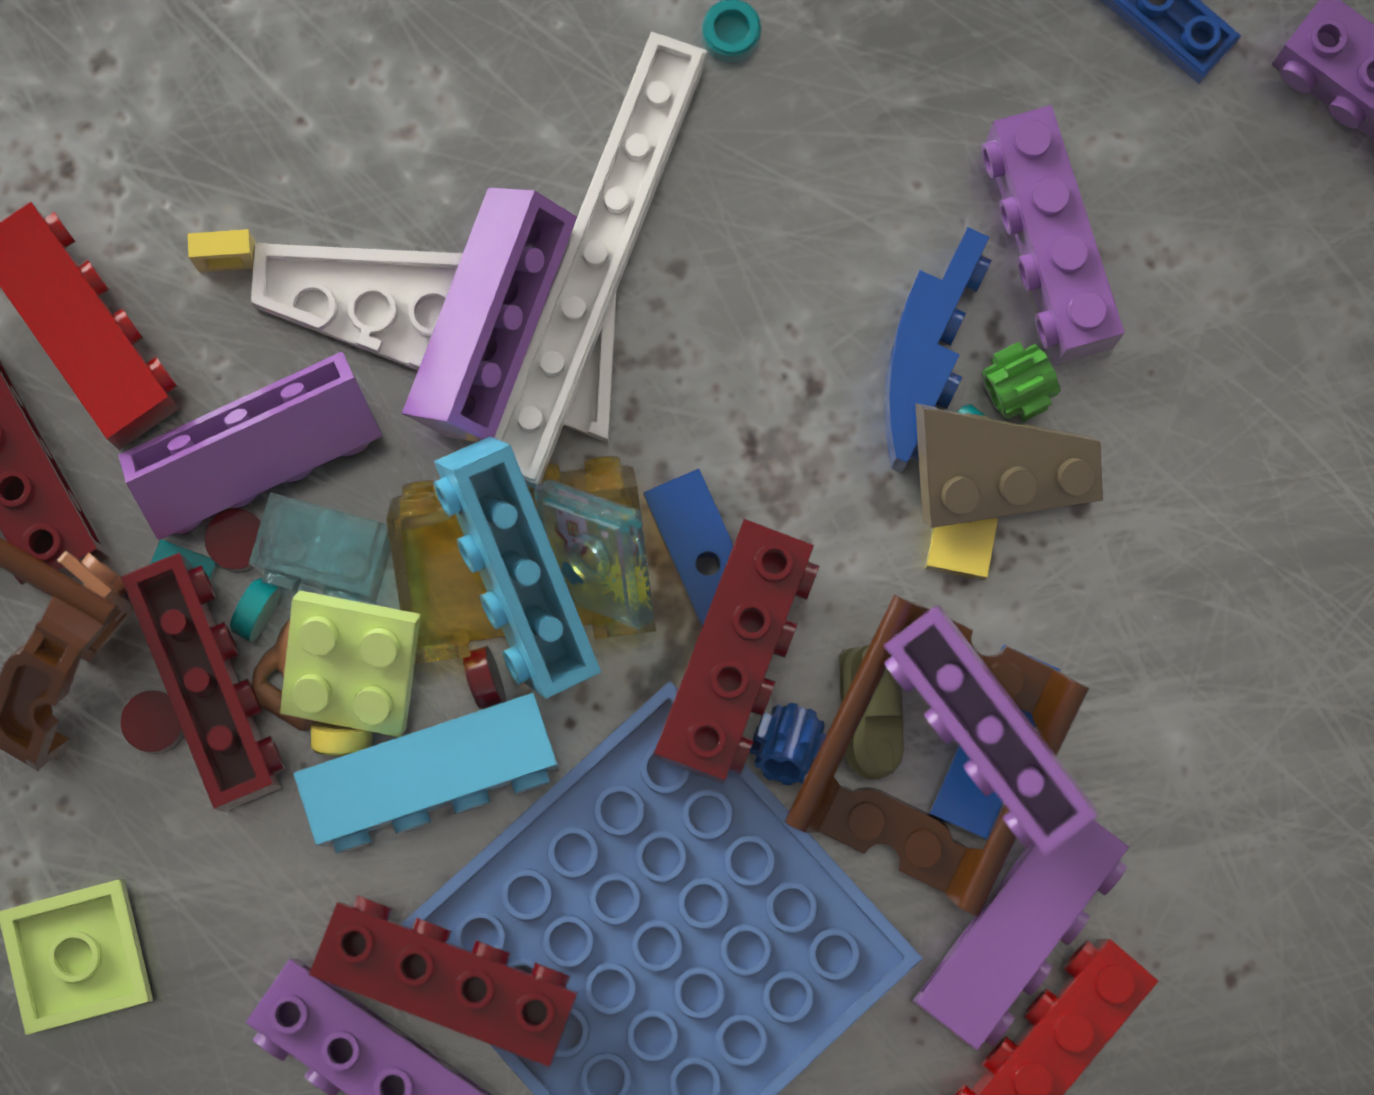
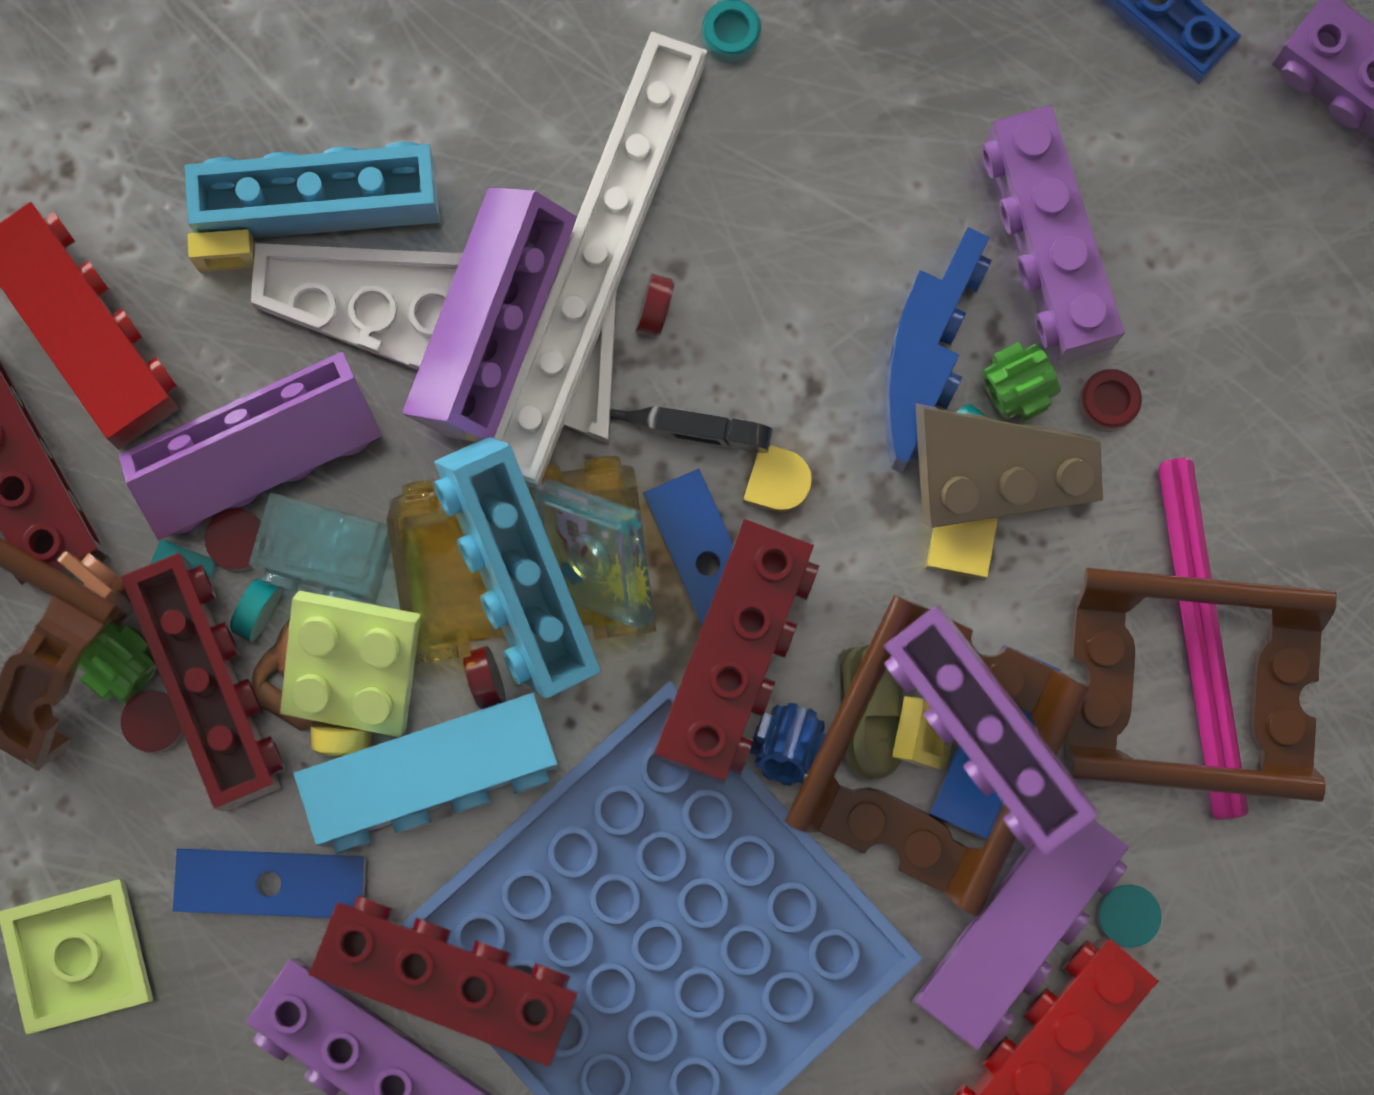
none -> bright green gear [78,622,157,704]
none -> blue tile [173,849,367,918]
none -> medium azure brick [184,142,440,239]
none -> black piece [610,406,773,453]
none -> dark red tile [636,273,674,337]
none -> light yellow tile [743,445,812,513]
none -> light yellow tile [892,696,952,771]
none -> reddish brown piece [1064,567,1337,802]
none -> dark red tile [1078,369,1142,432]
none -> teal tile [1096,885,1162,947]
none -> dark pink axle [1158,458,1249,820]

